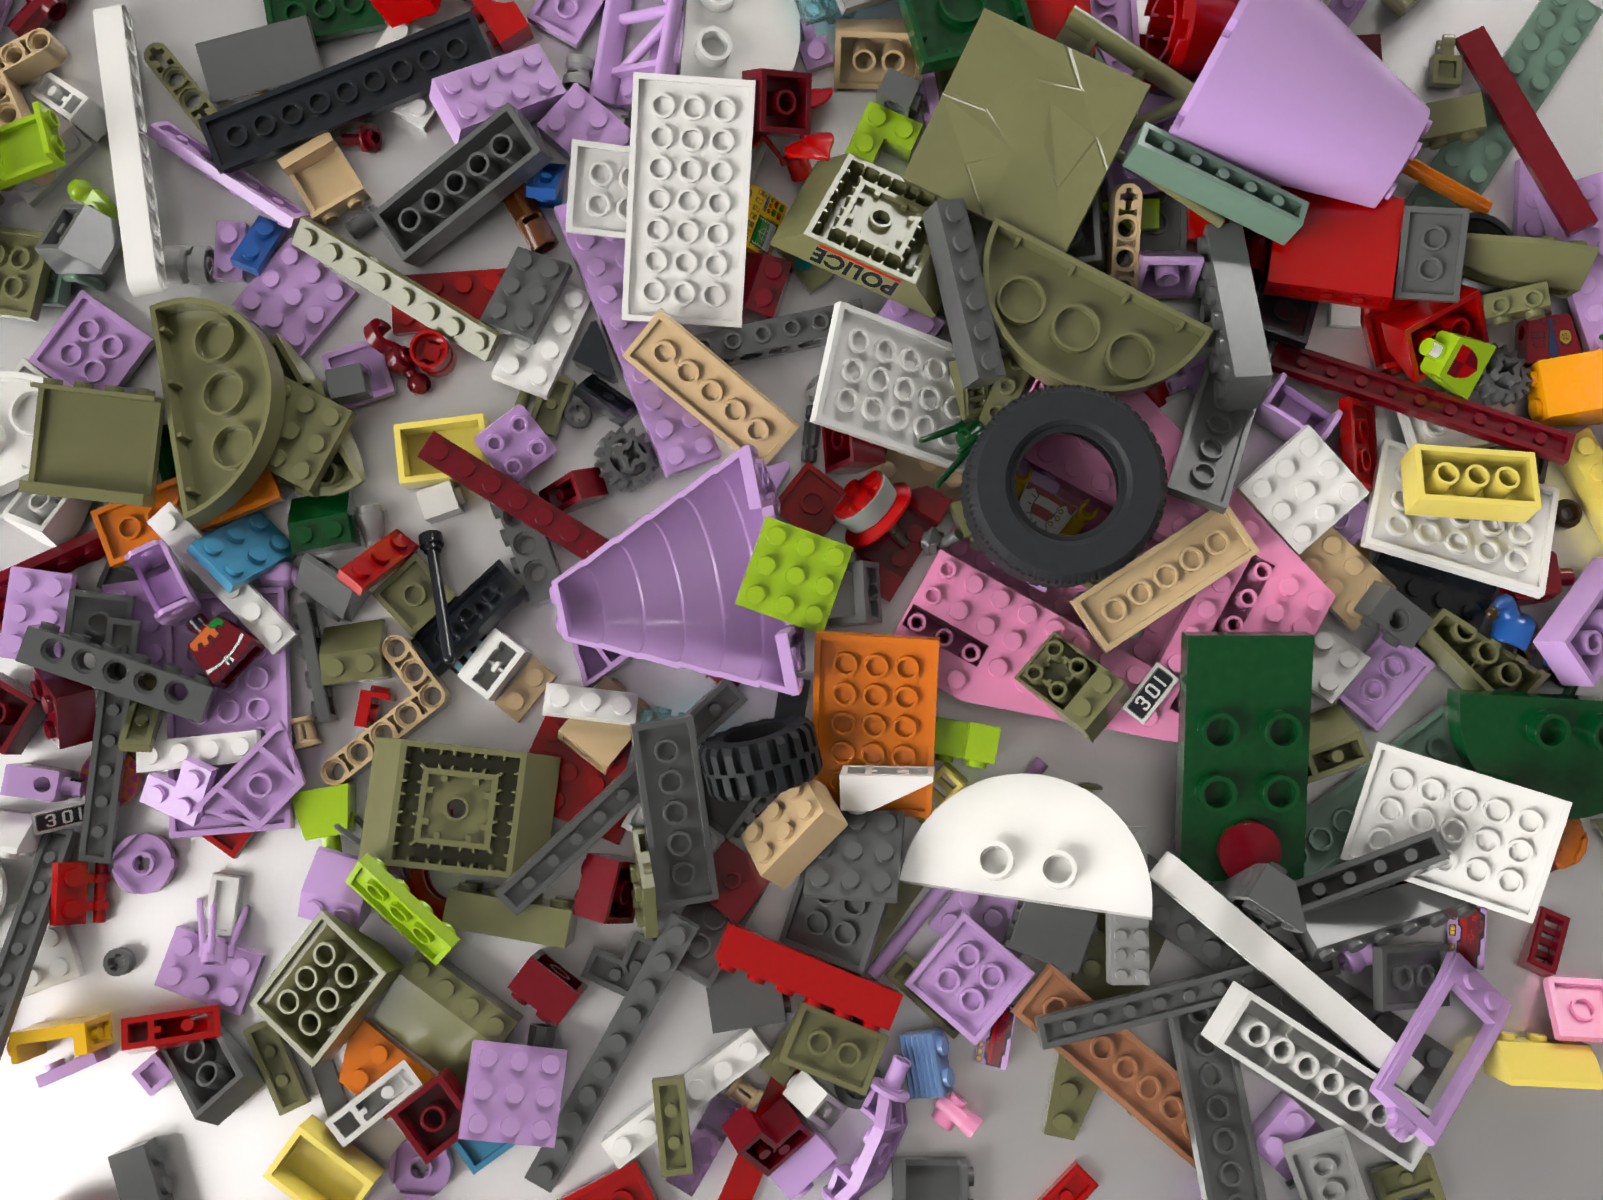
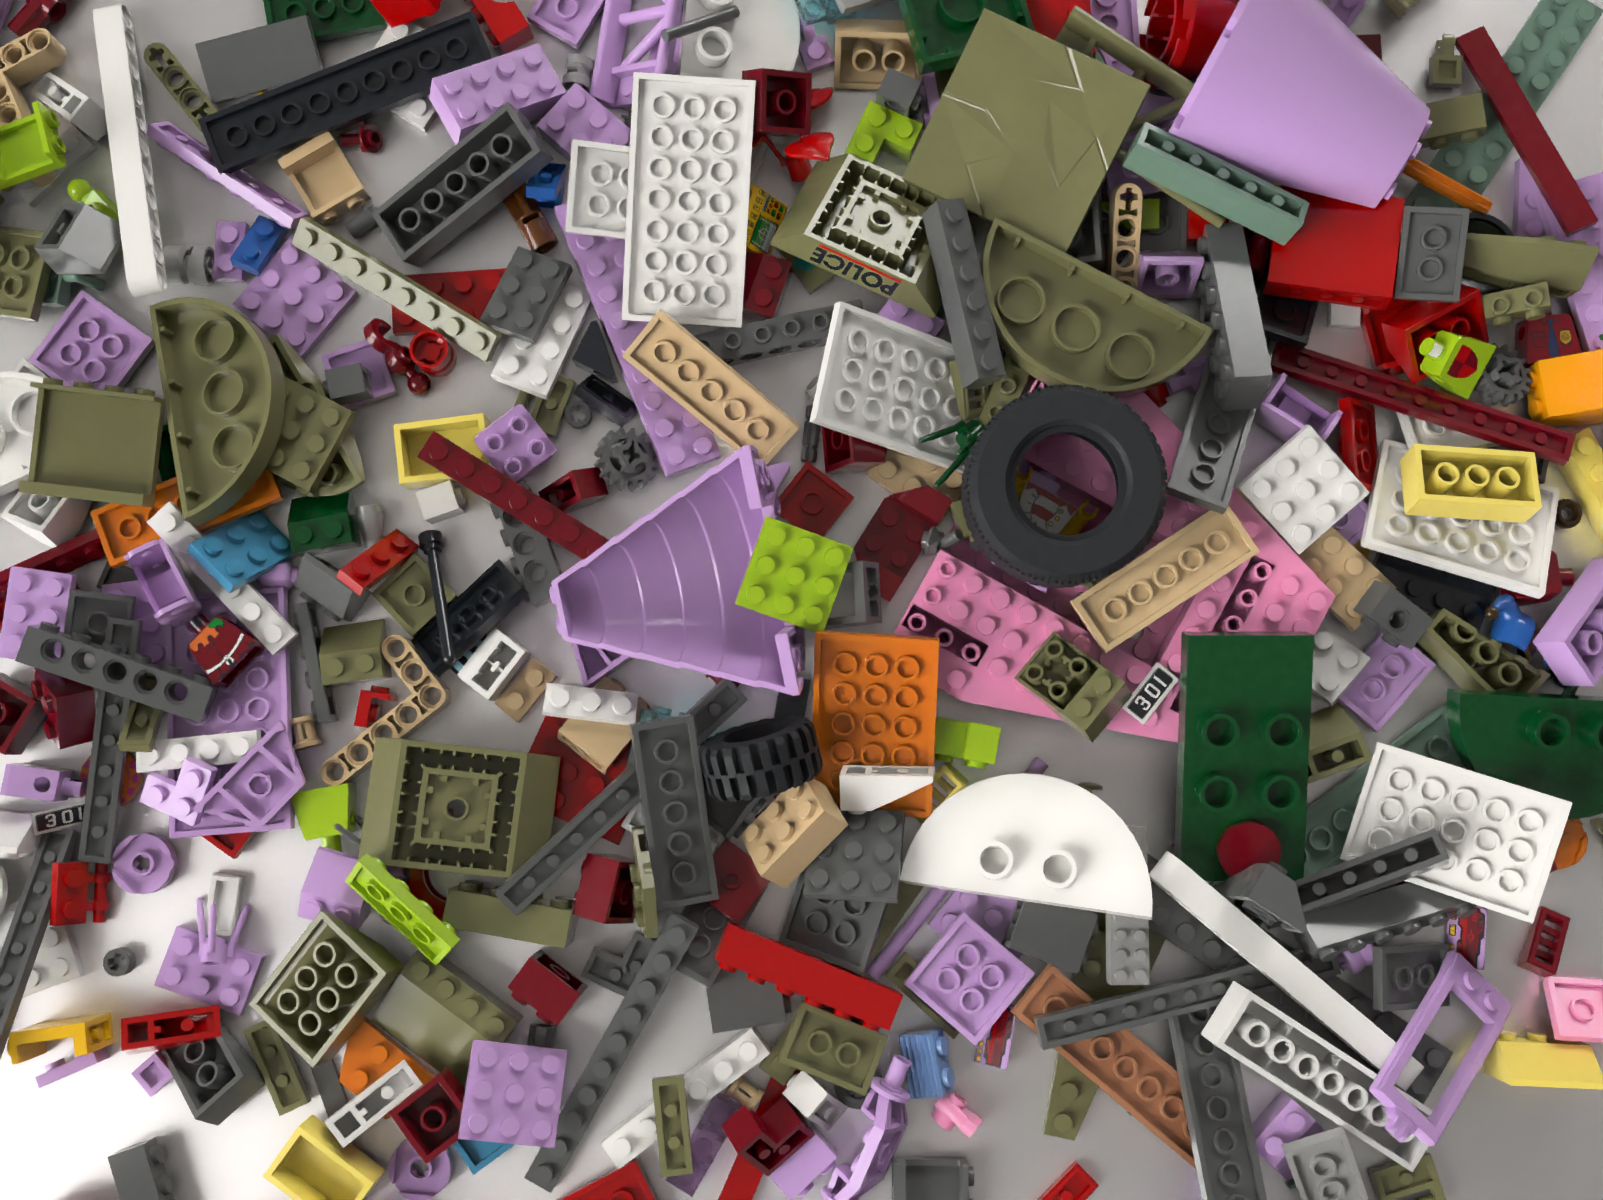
red piece [833,470,912,548] -> none
none -> dark grey bar [661,5,740,42]

